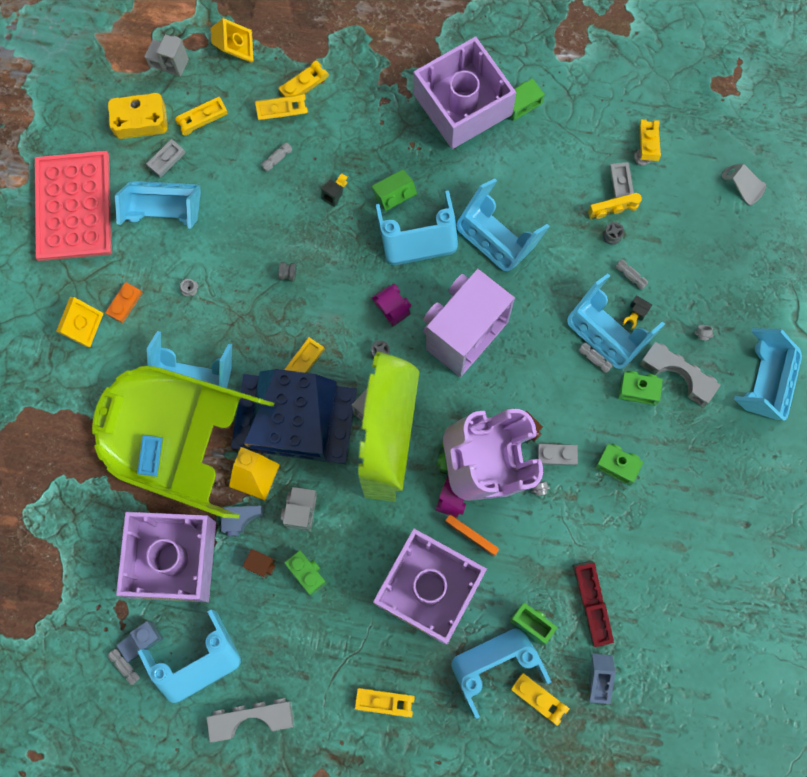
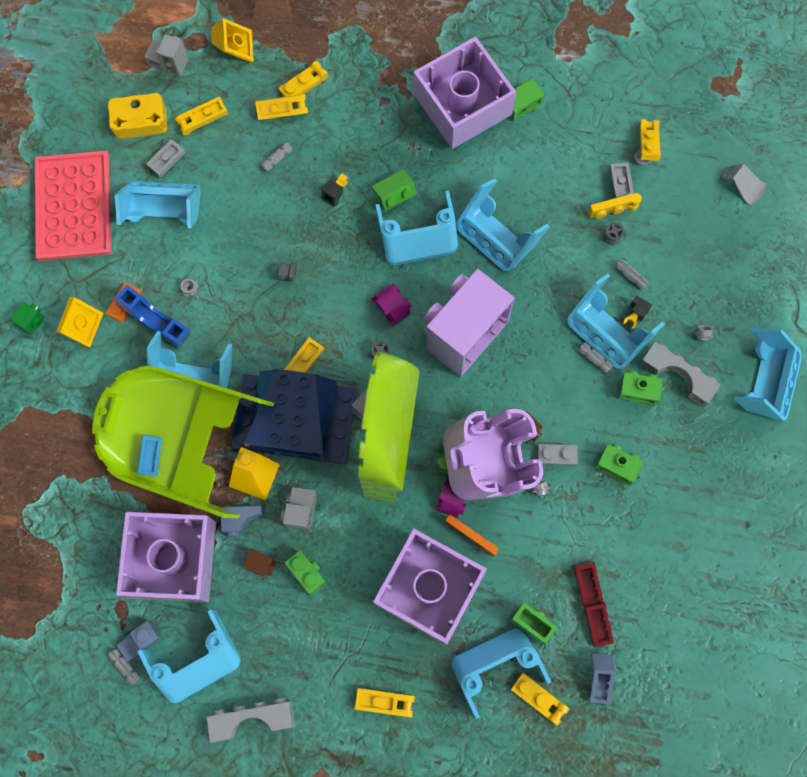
none -> green brick [10,302,44,335]
none -> blue arch [115,285,190,349]

